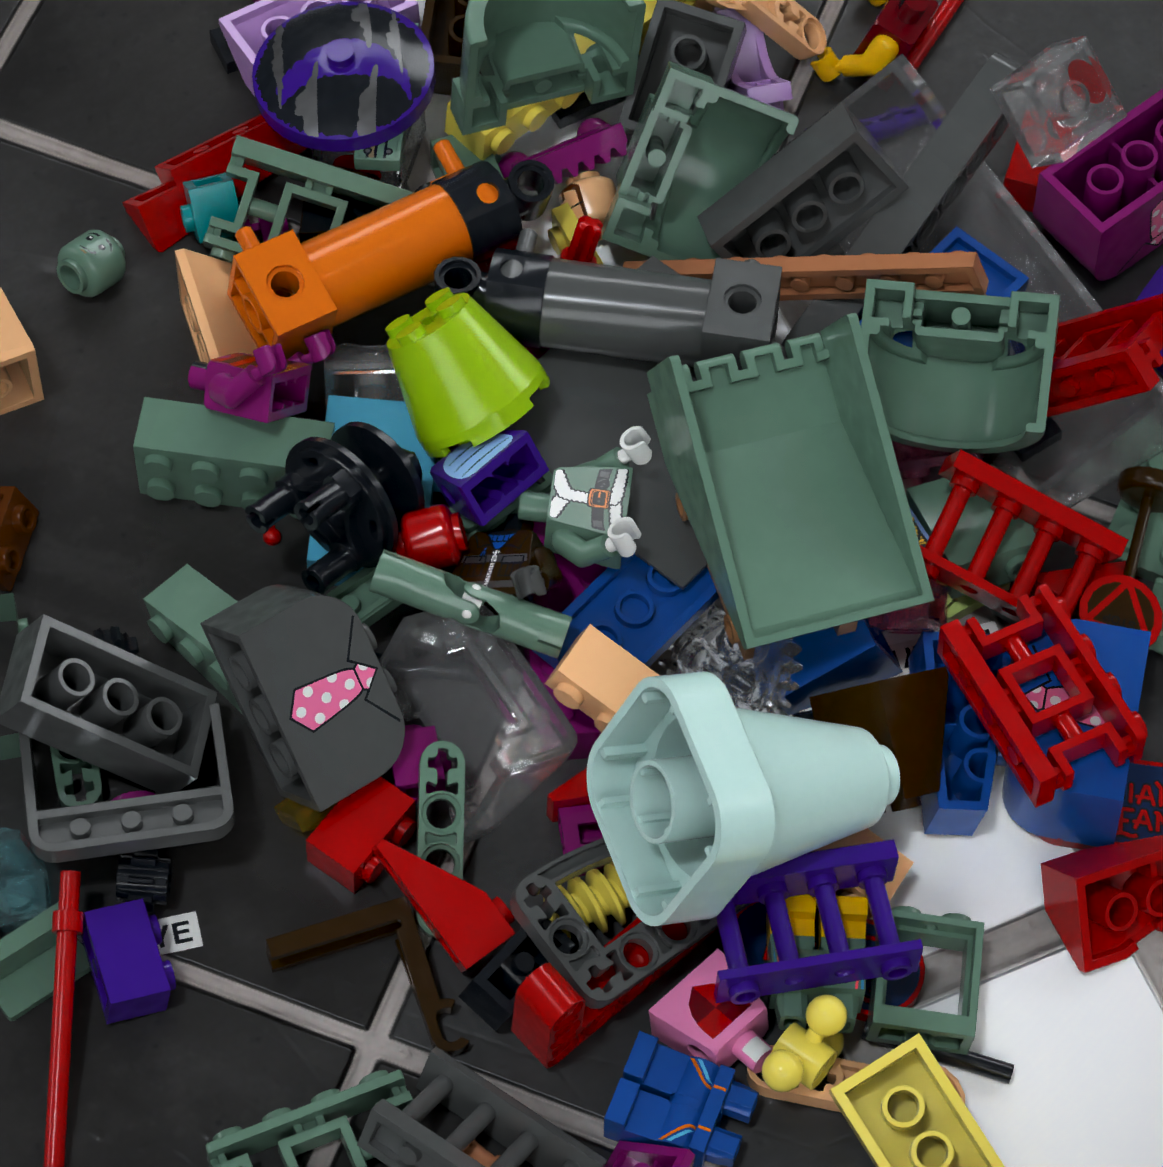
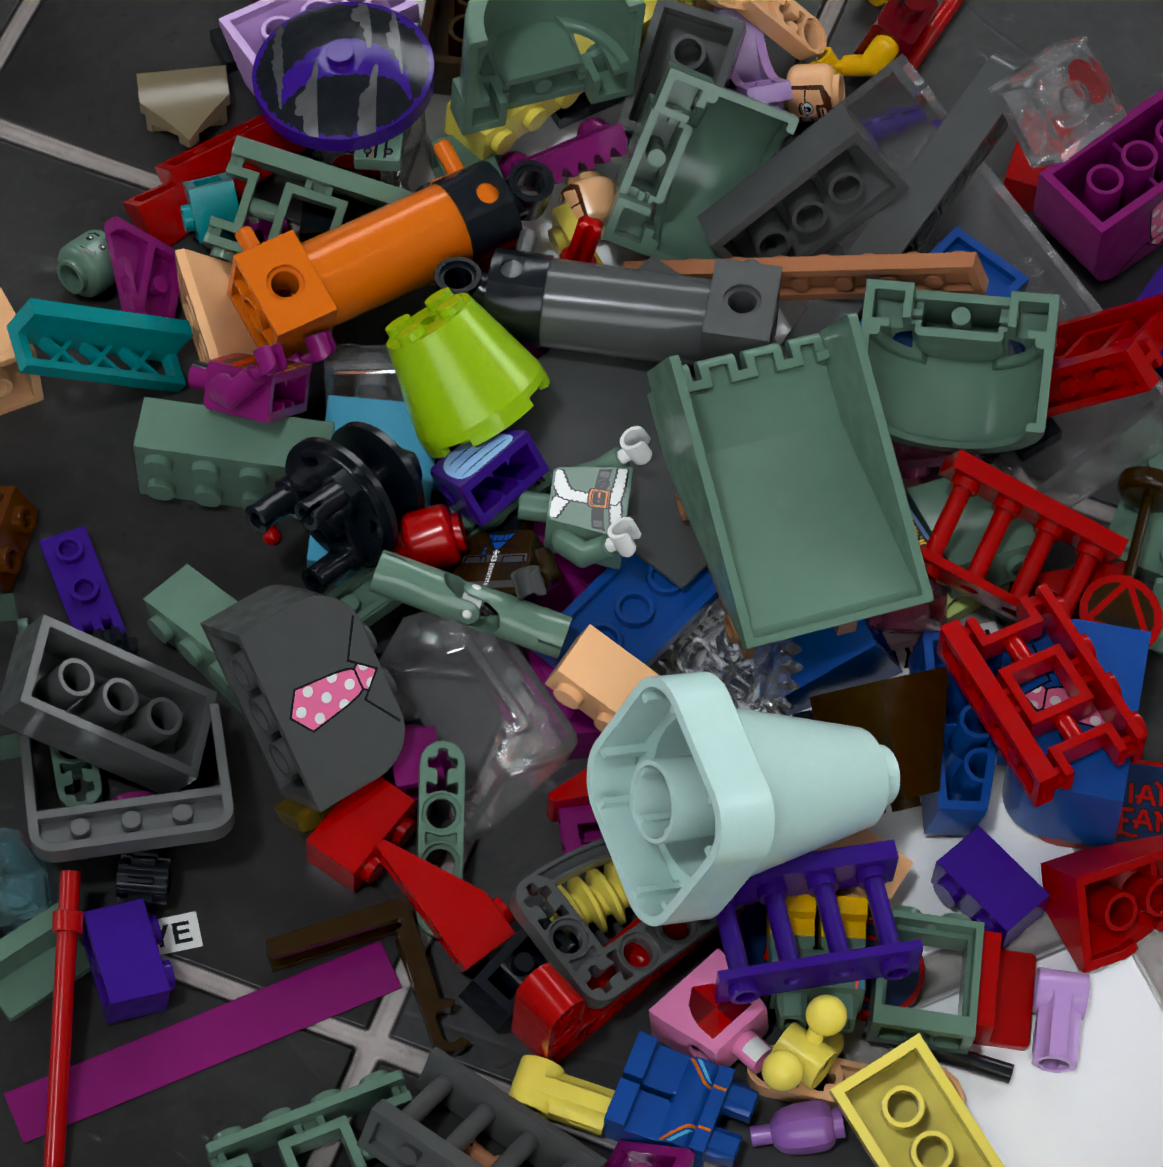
none -> magenta sticker [4,941,402,1143]
none -> teal fence [6,298,193,393]
none -> dark purple hinge [39,525,126,634]
none -> magenta wing [104,216,179,318]
none -> dark tan slope [136,65,230,148]
none -> light yellow piece [508,1055,615,1136]
none -> medium lavender plant [749,1100,846,1155]
none -> light nougat head [783,63,845,122]
none -> dark purple brick [930,826,1050,950]
none -> red panel [972,931,1036,1051]
none -> lavender piece [1031,967,1090,1073]

